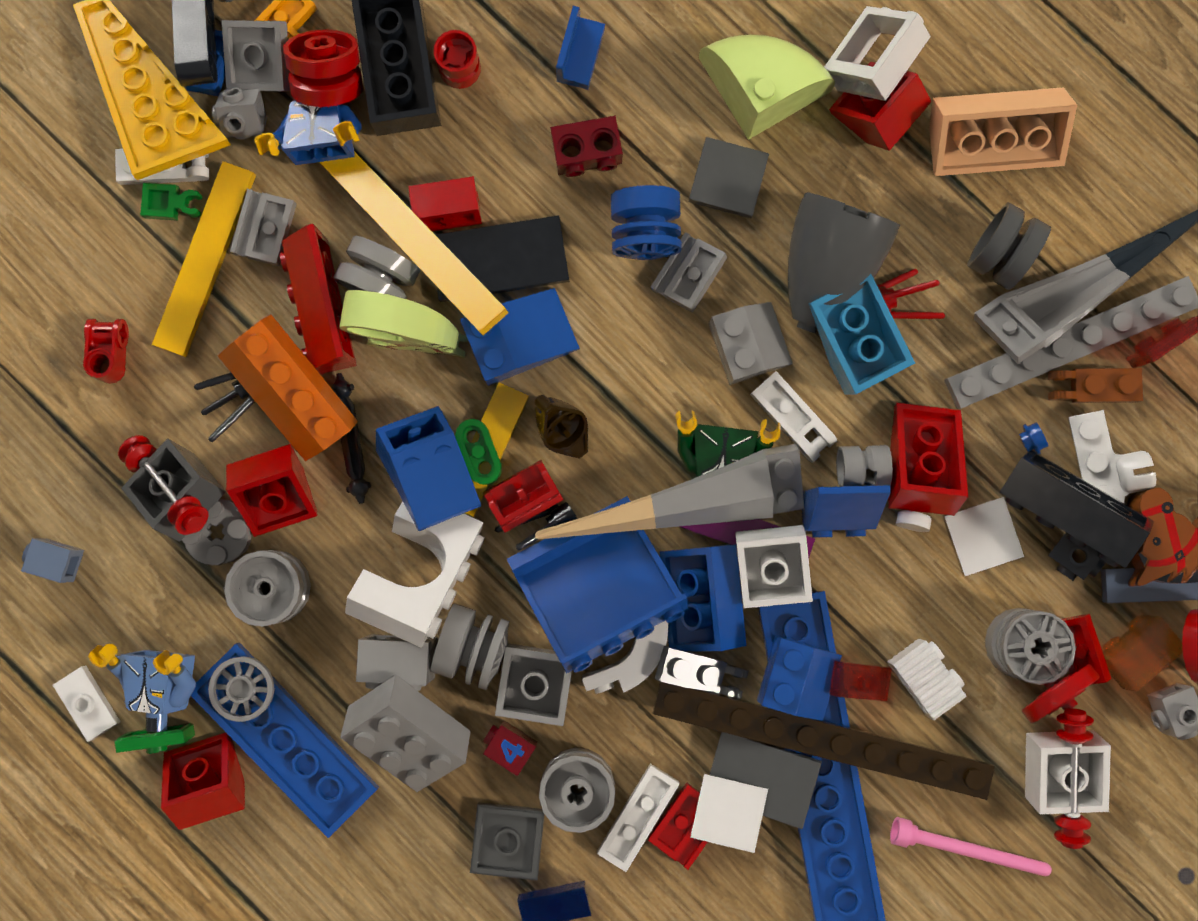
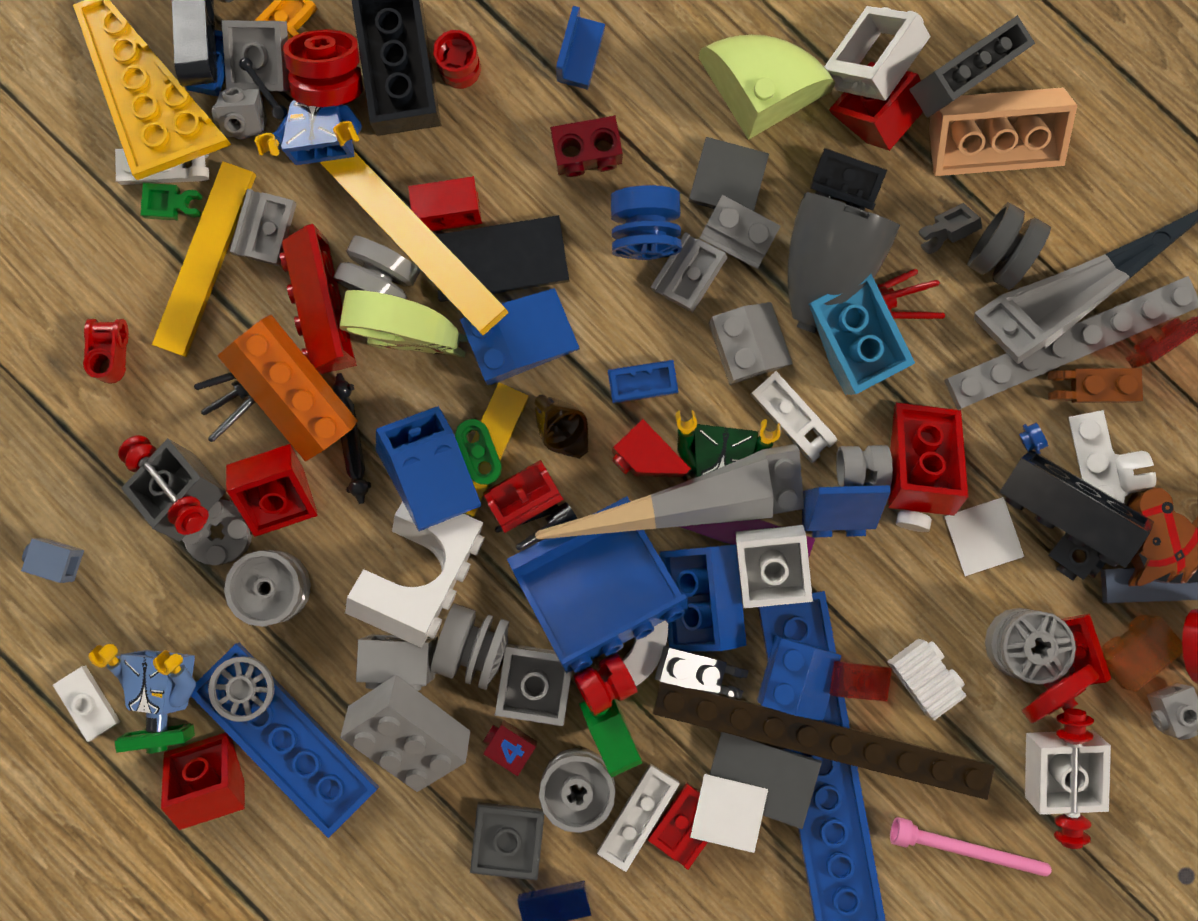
none -> black hinge [239,57,287,119]
none -> red wheel [573,653,638,716]
none -> green slope [579,699,643,778]
none -> blue plate [608,360,679,404]
none -> red slope [612,419,691,477]
none -> light grey plate [699,195,781,269]
none -> black bracket [810,147,887,211]
none -> dark grey brick [909,15,1035,118]
none -> dark grey plate [918,203,982,254]

